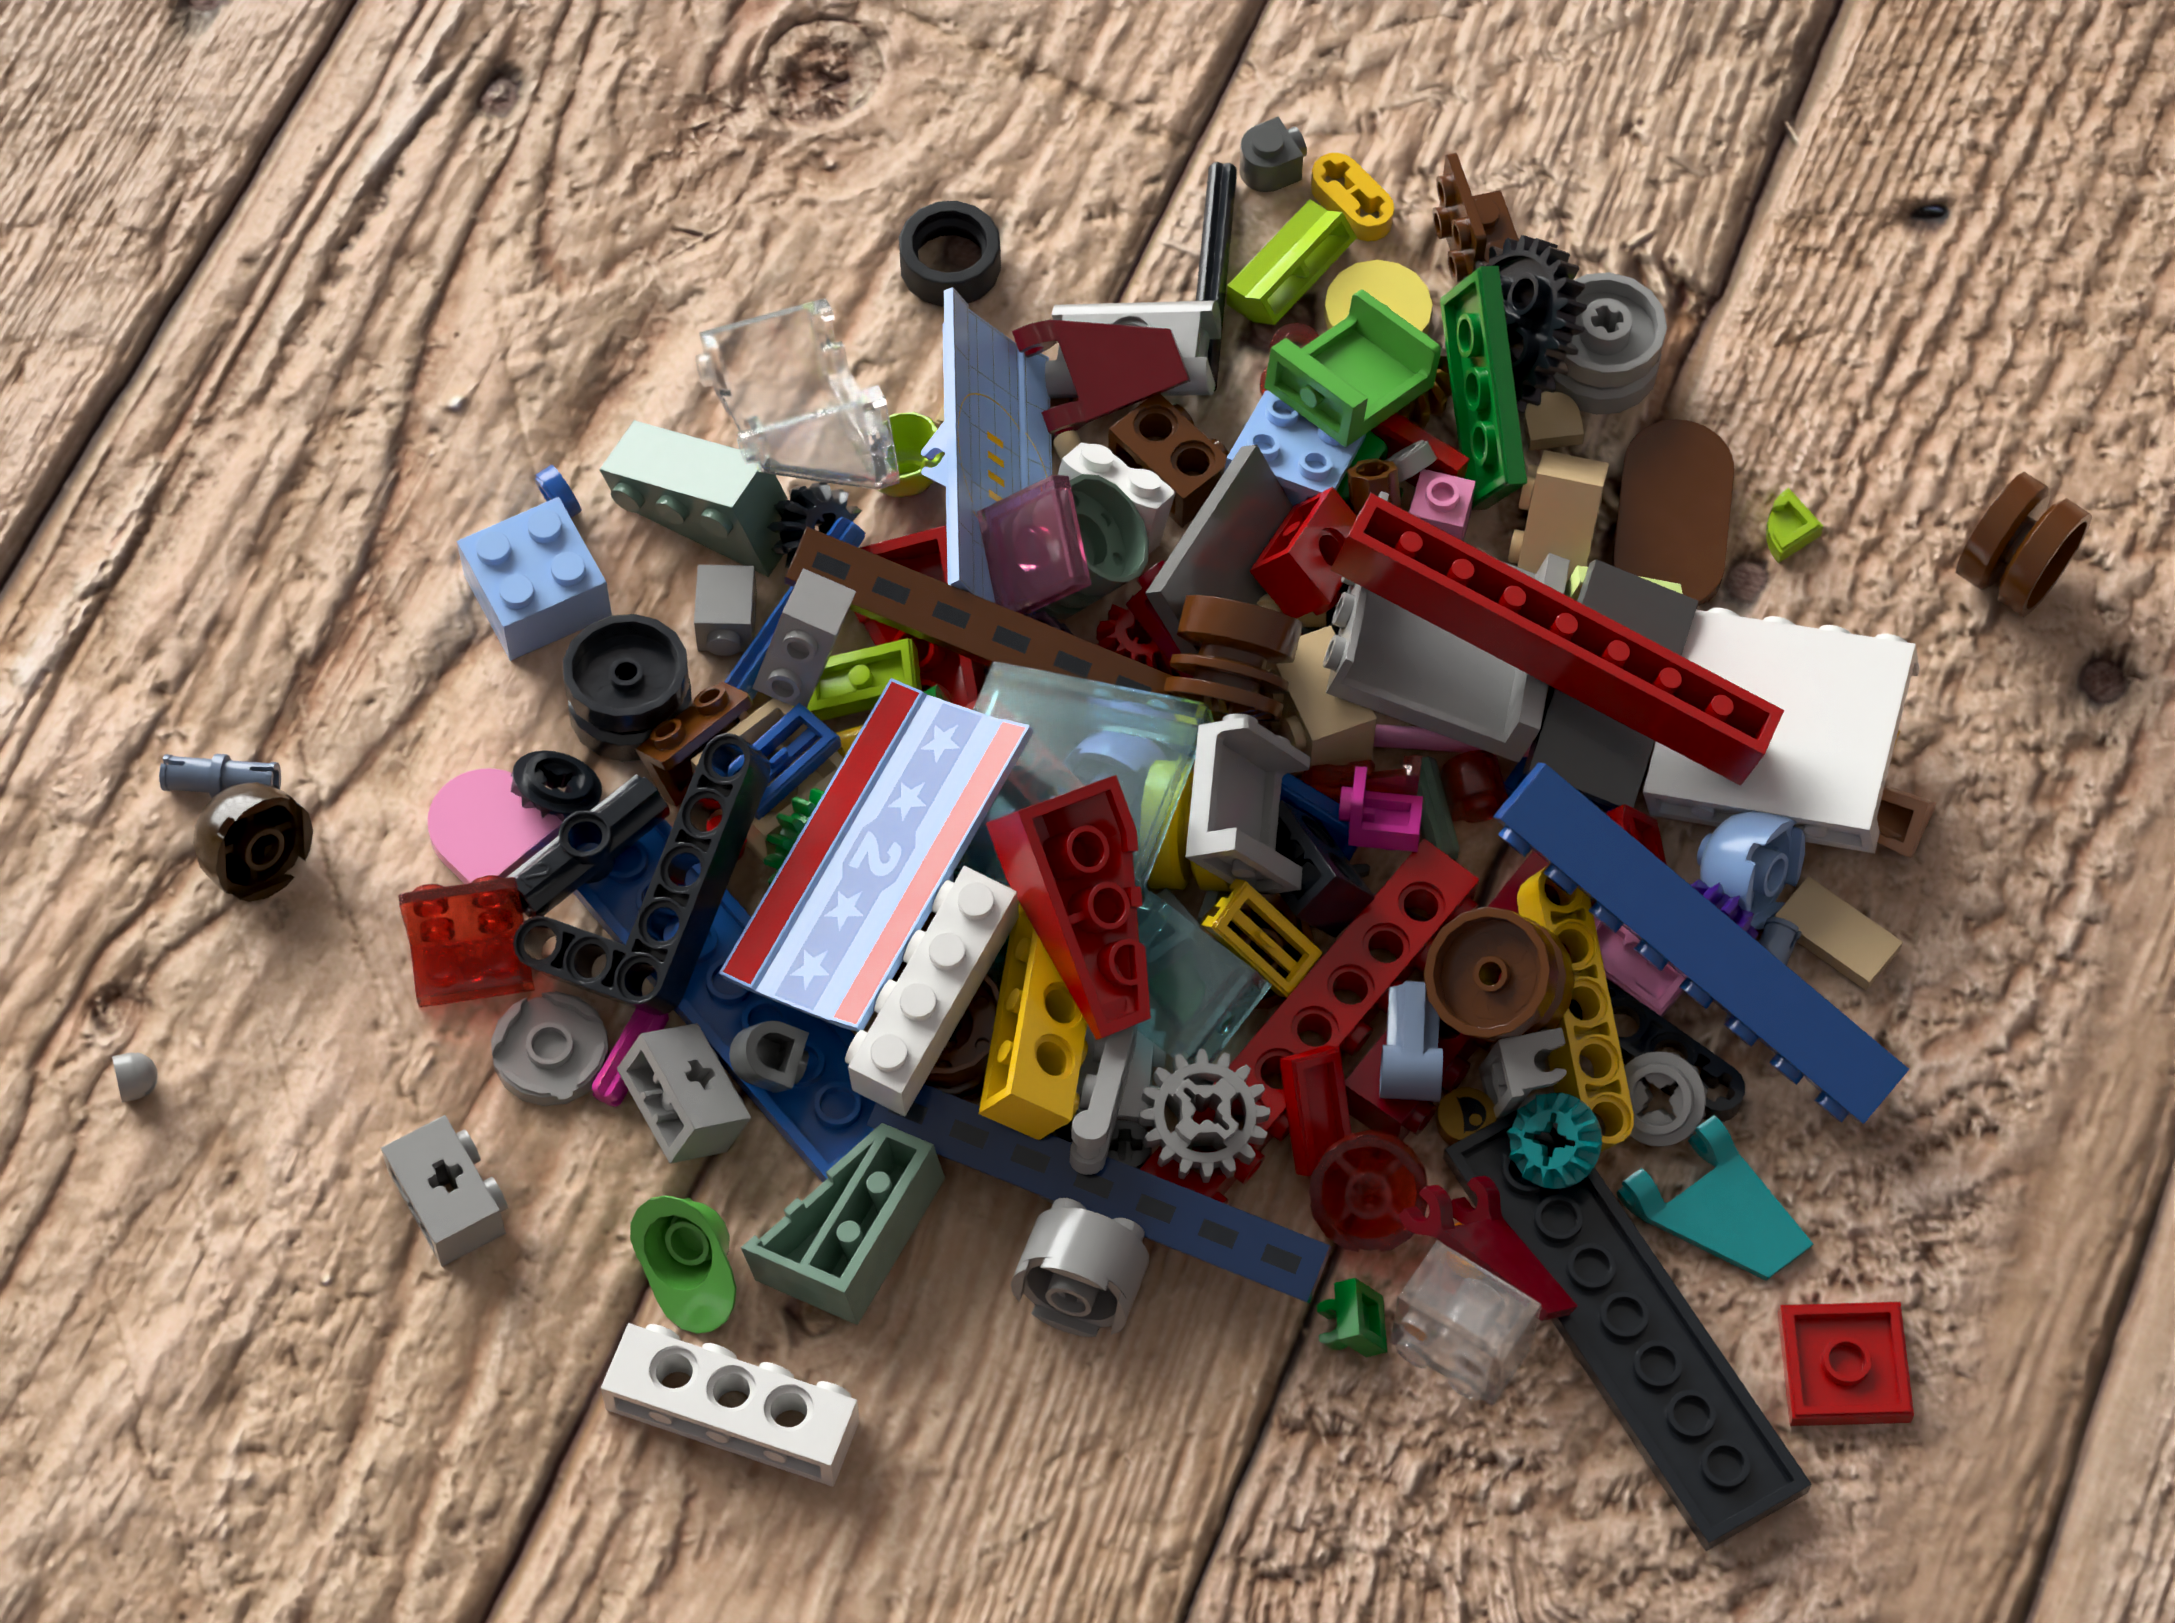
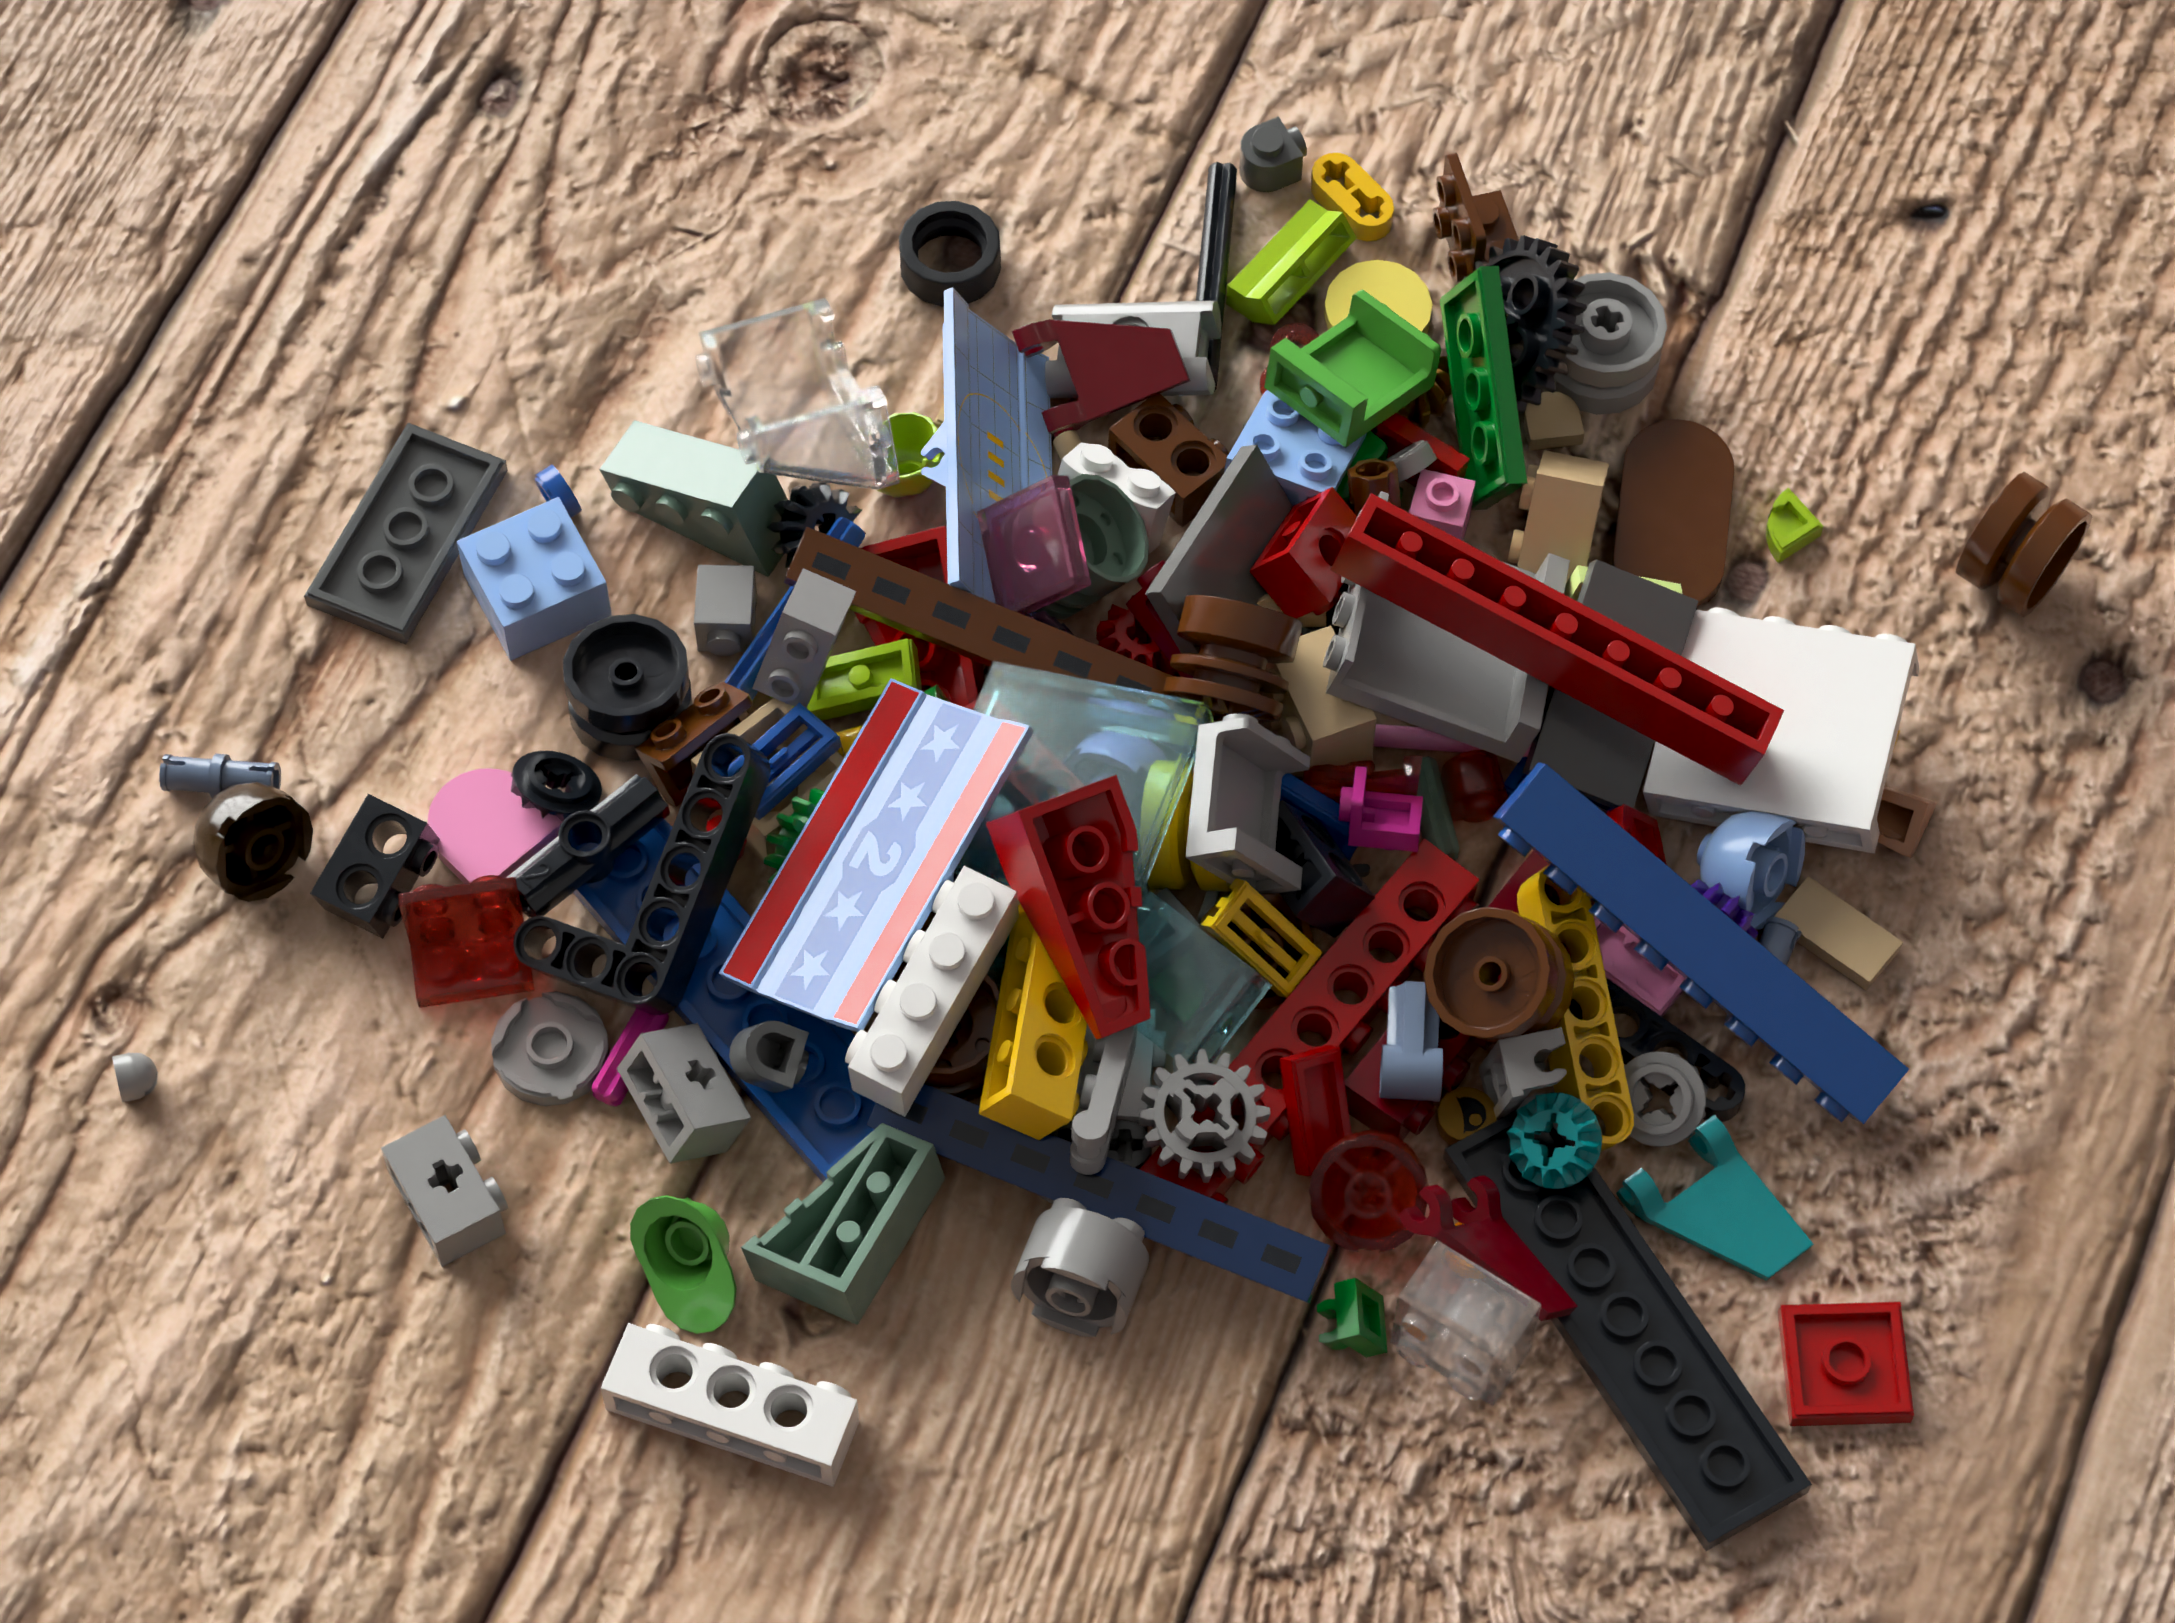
none -> dark grey tile [304,423,508,645]
none -> black brick [310,794,440,939]

